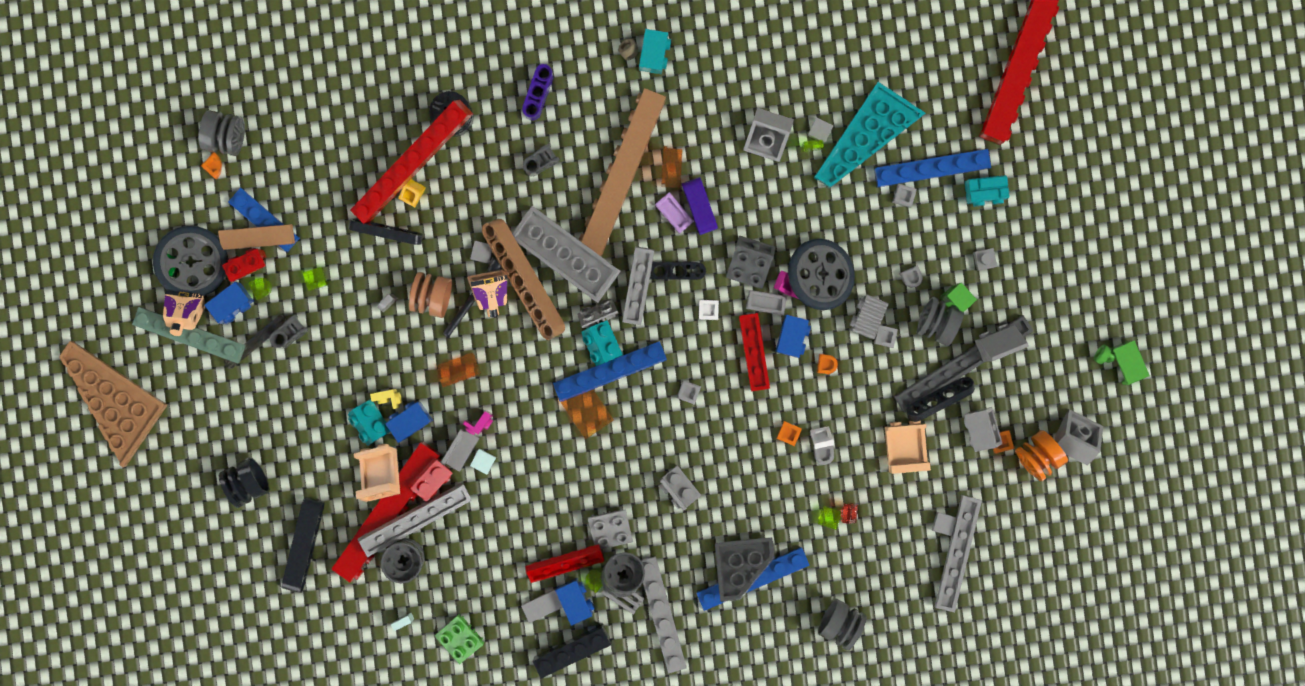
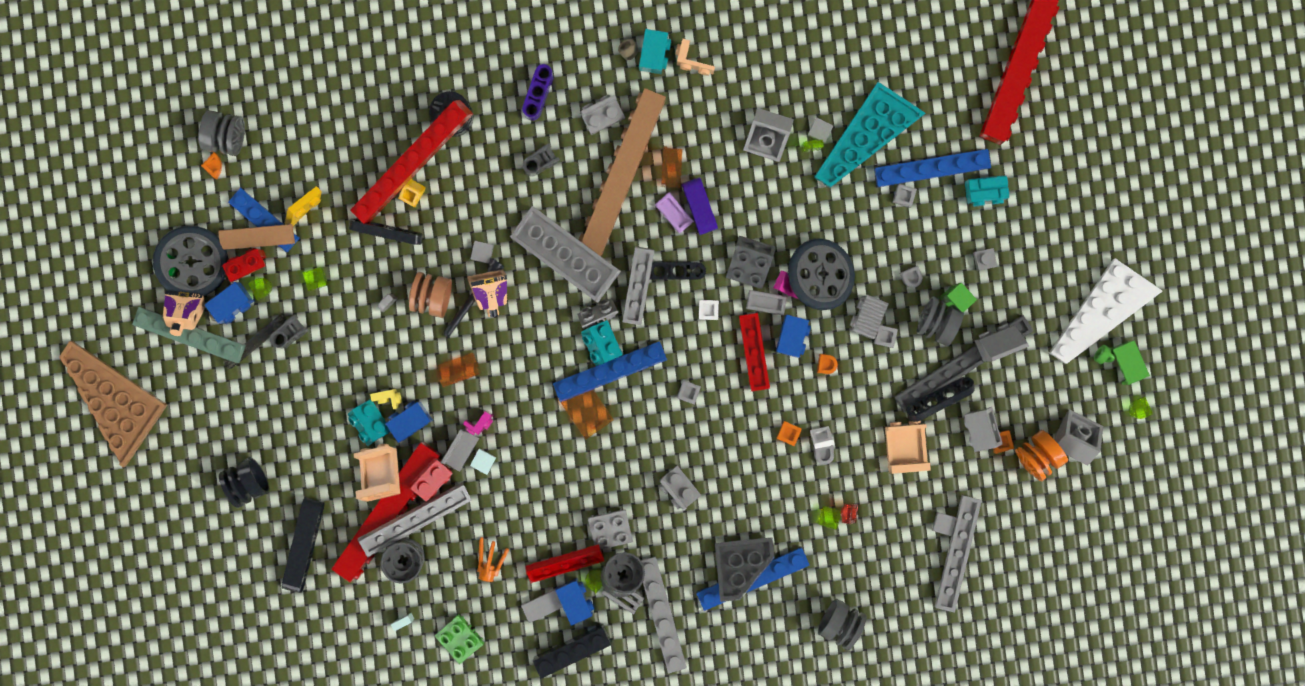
medium nougat beam [482,218,565,340] -> none
none -> yellow wing [285,186,322,226]
none -> orange plant [477,537,509,582]
none -> light grey bracket [580,95,625,135]
none -> light nougat bracket [675,39,715,76]
none -> white wing [1049,258,1162,364]
none -> clear neon green tile [1129,397,1153,419]

